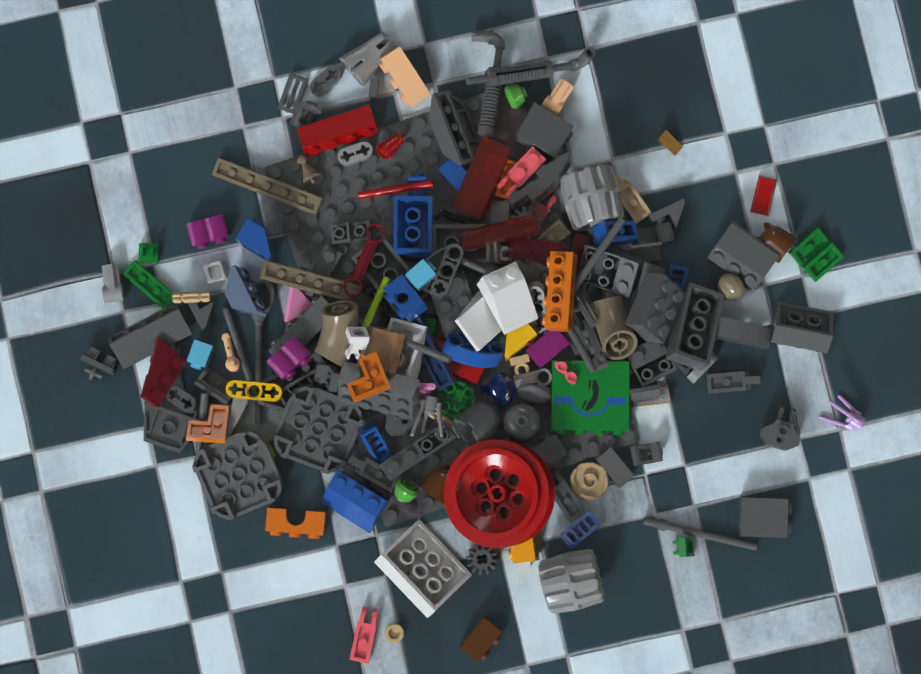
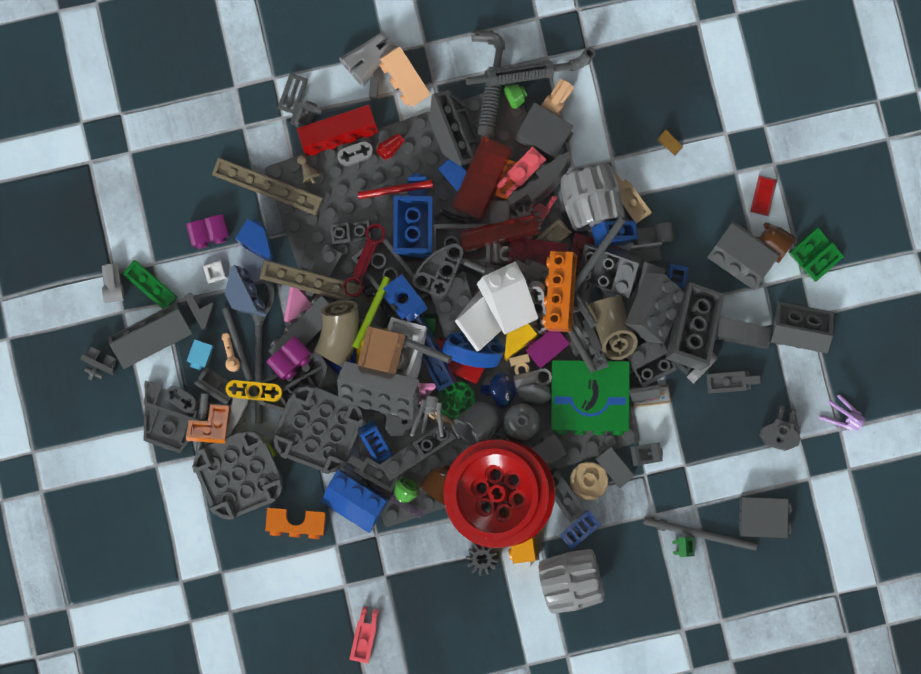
green tile [138,243,159,263] -> none
dark red wing [141,338,187,408] -> none
tan axle [172,291,211,303] -> none
dark grey beam [310,66,342,97] -> none
dark grey bracket [314,363,340,392] -> none
white piece [345,327,370,360] -> none
orange plate [347,352,391,403] -> none
white slope [374,519,472,618] -> none
tan tile [385,623,404,643] -> none
medium azure brick [405,259,436,291] -> none
reddish brown brick [459,617,502,662] -> none
coral piece [554,361,577,385] -> none
dark grey slope [648,199,685,229] -> none
dark tan hair [718,273,746,301] -> none

